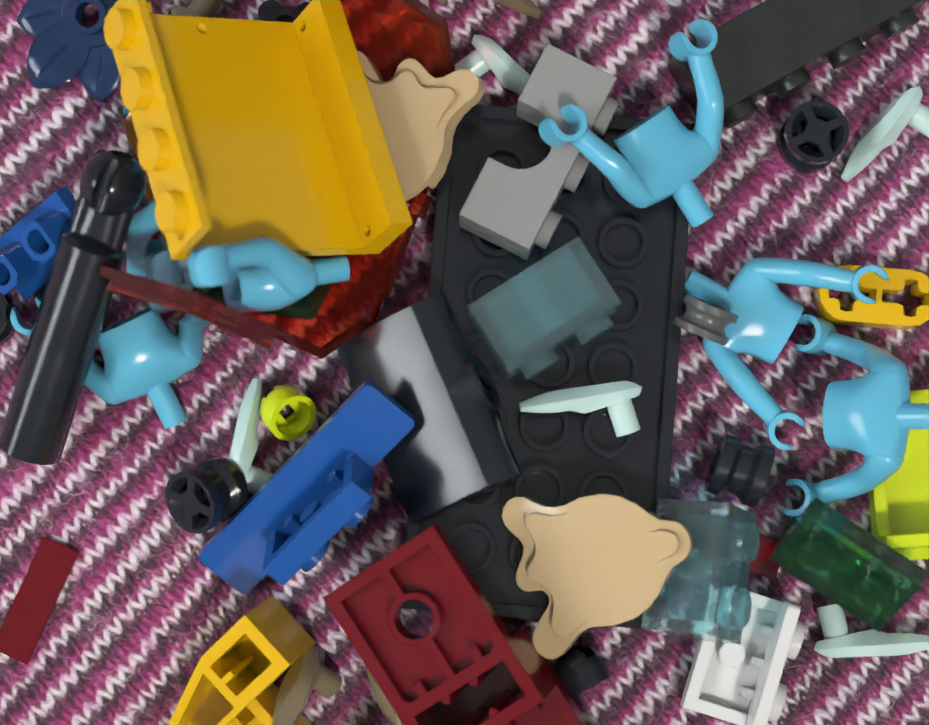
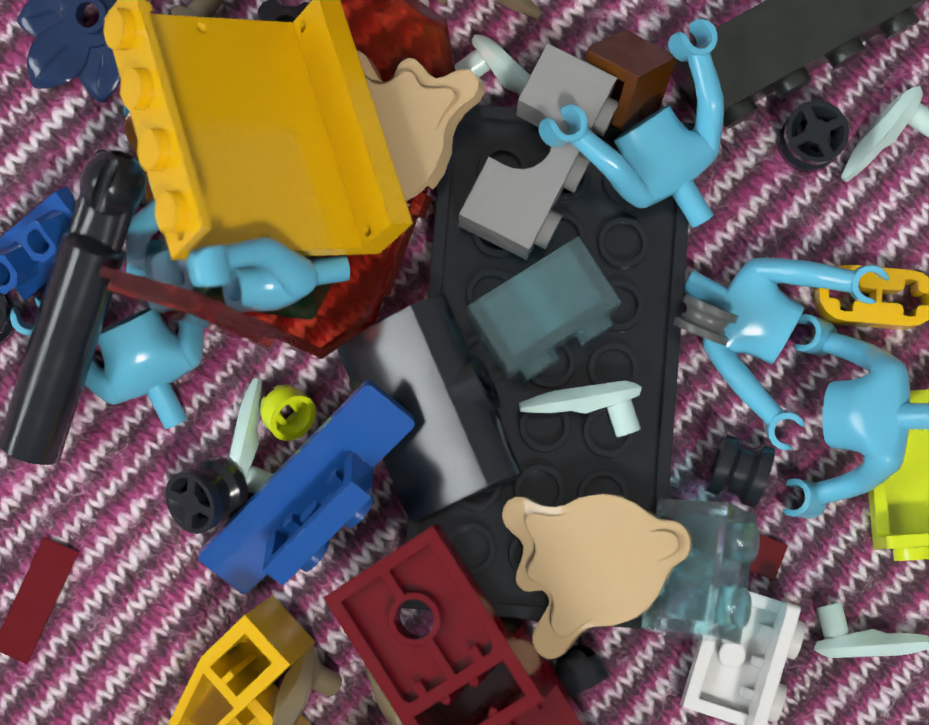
clear green bracket [769,497,927,632] -> none
none -> reddish brown panel [585,29,676,131]

